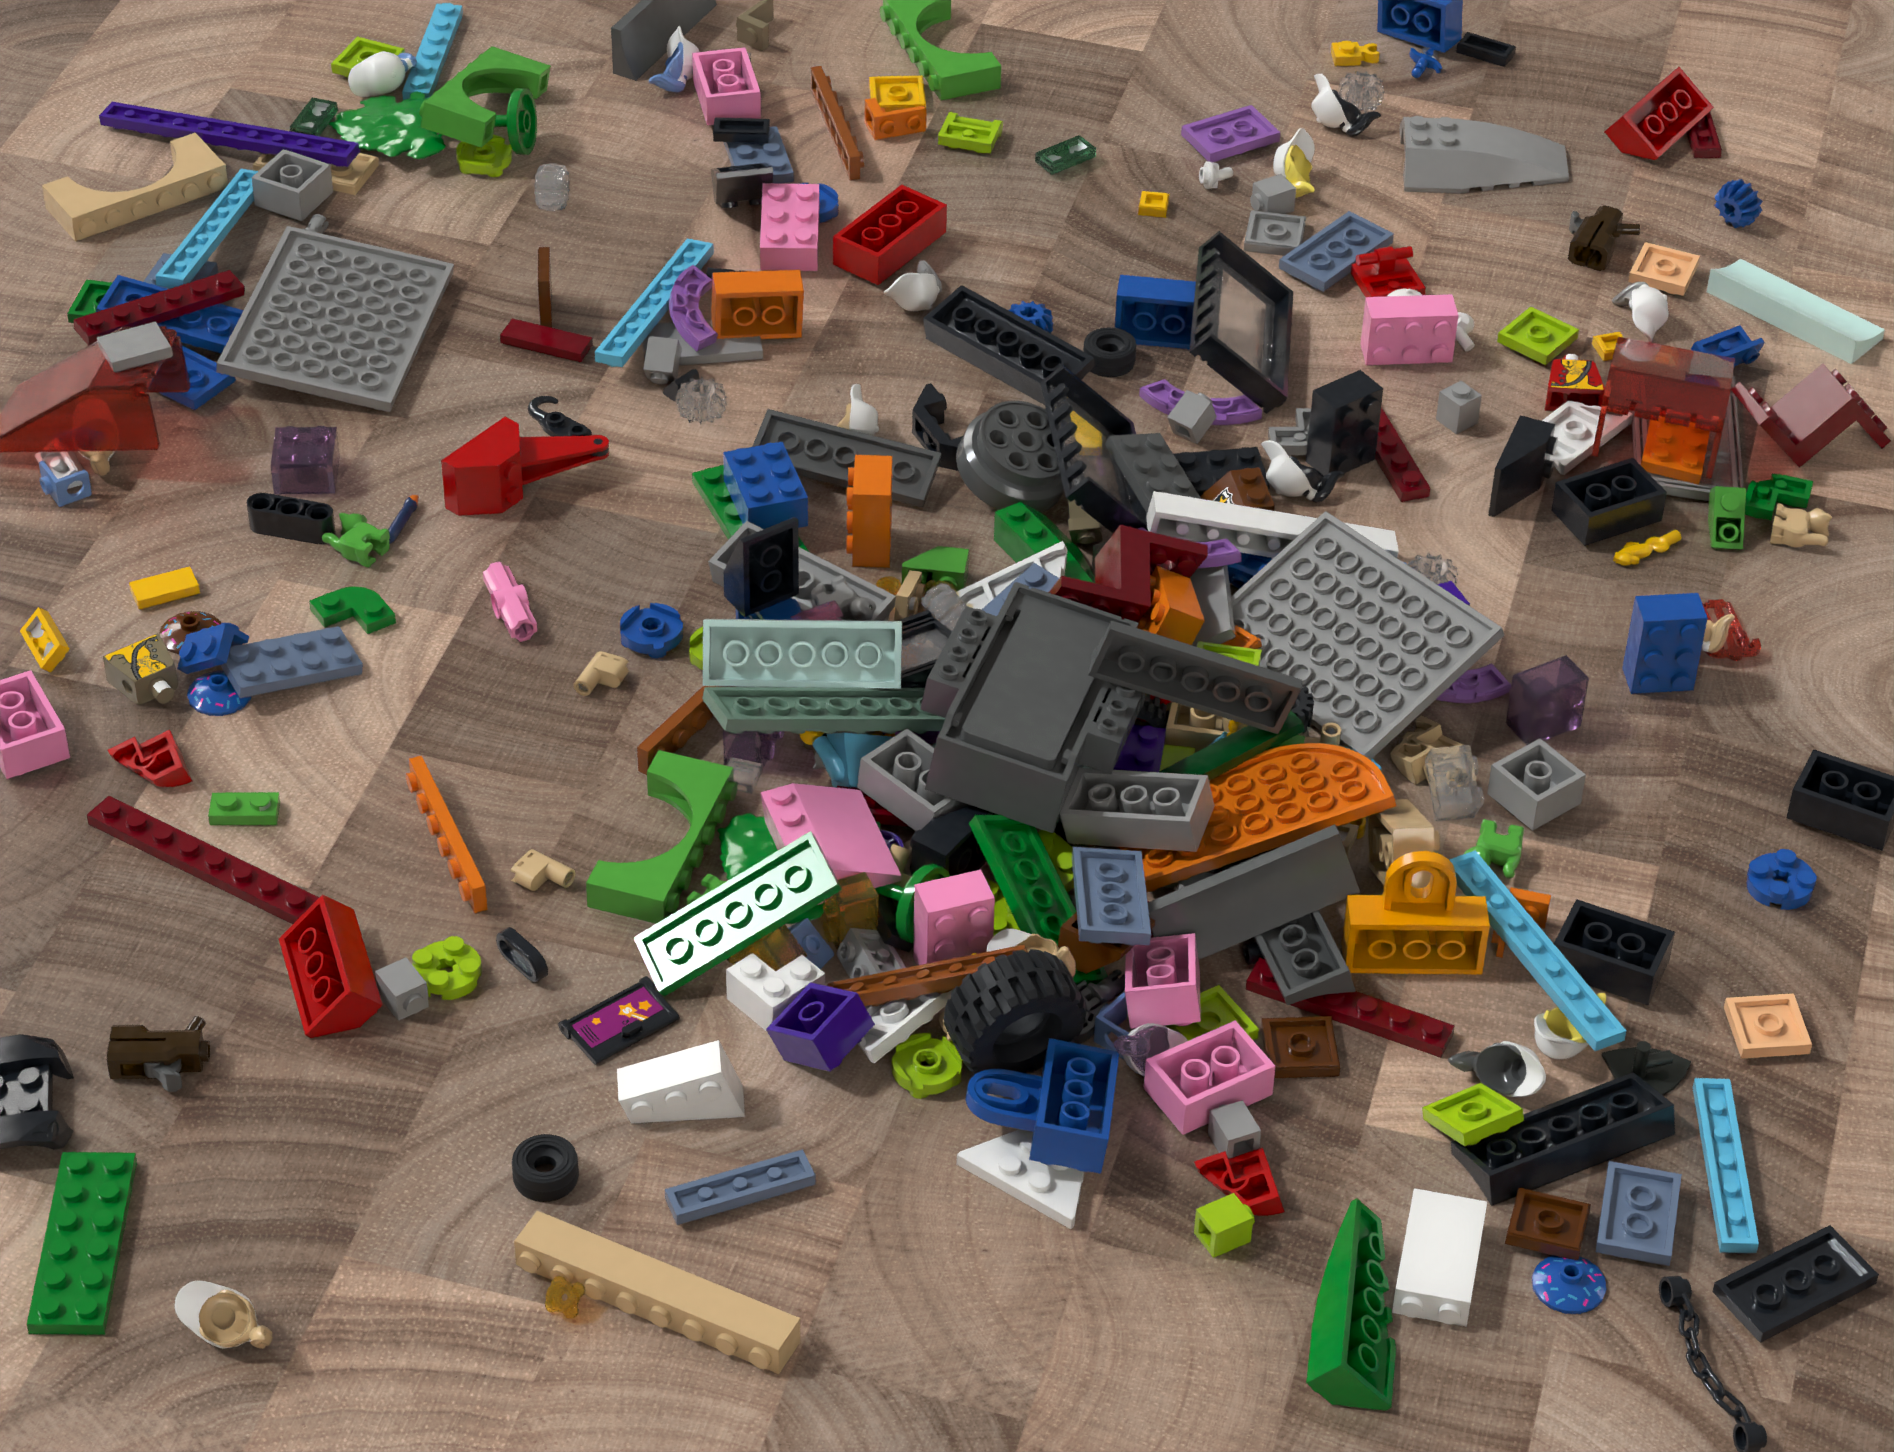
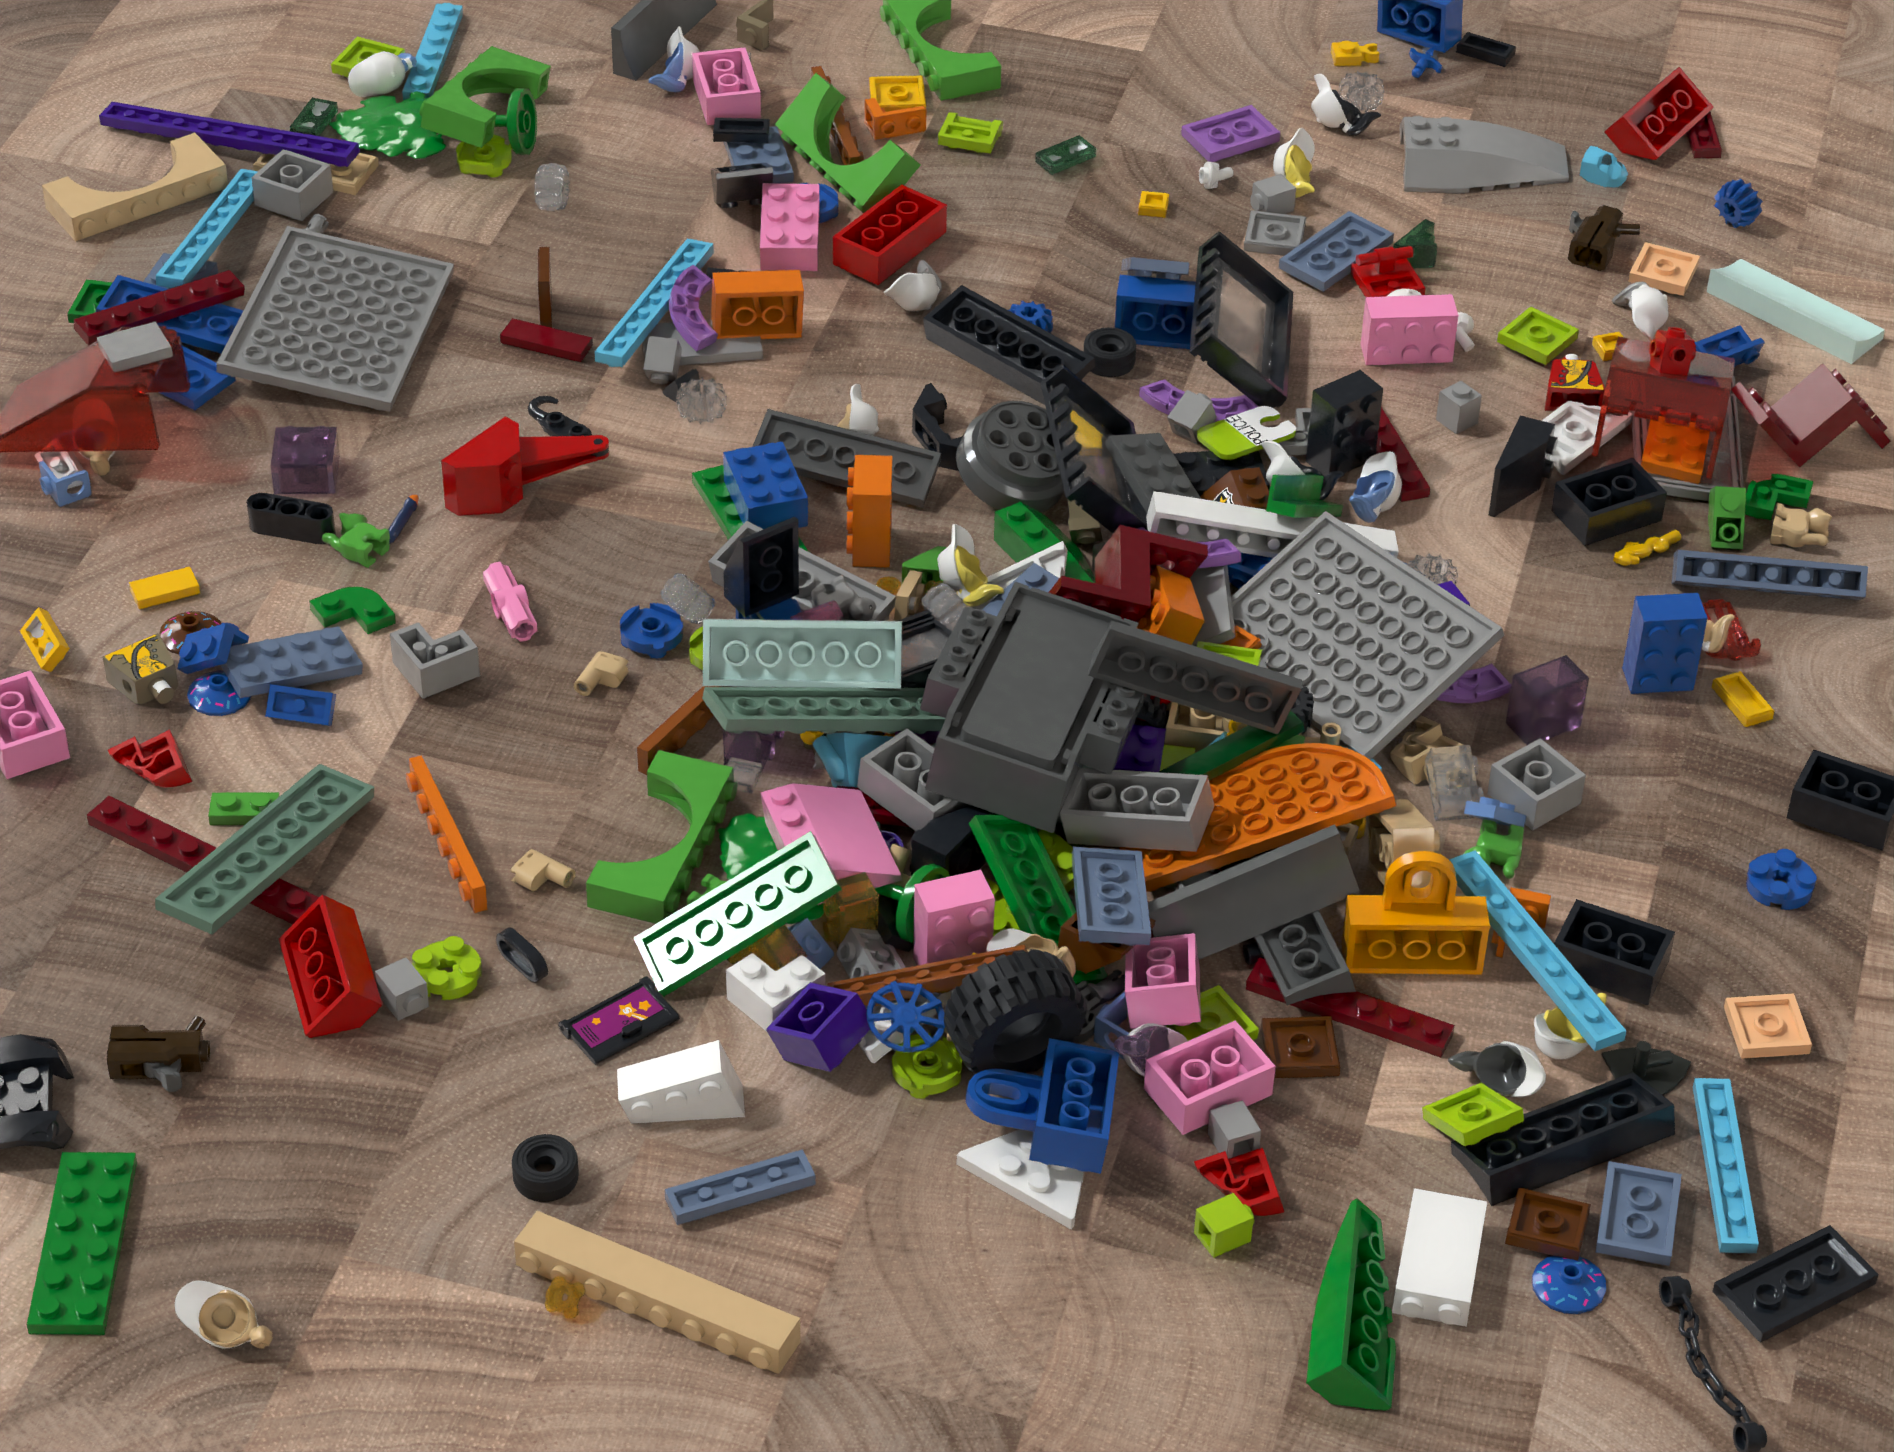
none -> sand green plate [155,764,374,934]
none -> blue plate [265,684,336,726]
none -> light grey brick [390,622,480,699]
none -> clear gear [660,573,716,624]
none -> bright green arch [775,73,921,213]
none -> blue wheel [866,981,945,1052]
none -> hair [937,524,1004,607]
none -> sand blue plate [1121,257,1189,280]
none -> piece [1197,406,1296,460]
none -> green panel [1266,474,1343,518]
none -> hair [1349,451,1402,523]
none -> clear green slope [1393,219,1438,269]
none -> medium blue plate [1464,797,1526,828]
none -> medium azure rock [1580,146,1628,188]
none -> red brick [1649,327,1696,376]
none -> sand blue brick [1672,550,1868,600]
none -> yellow tile [1711,671,1775,727]

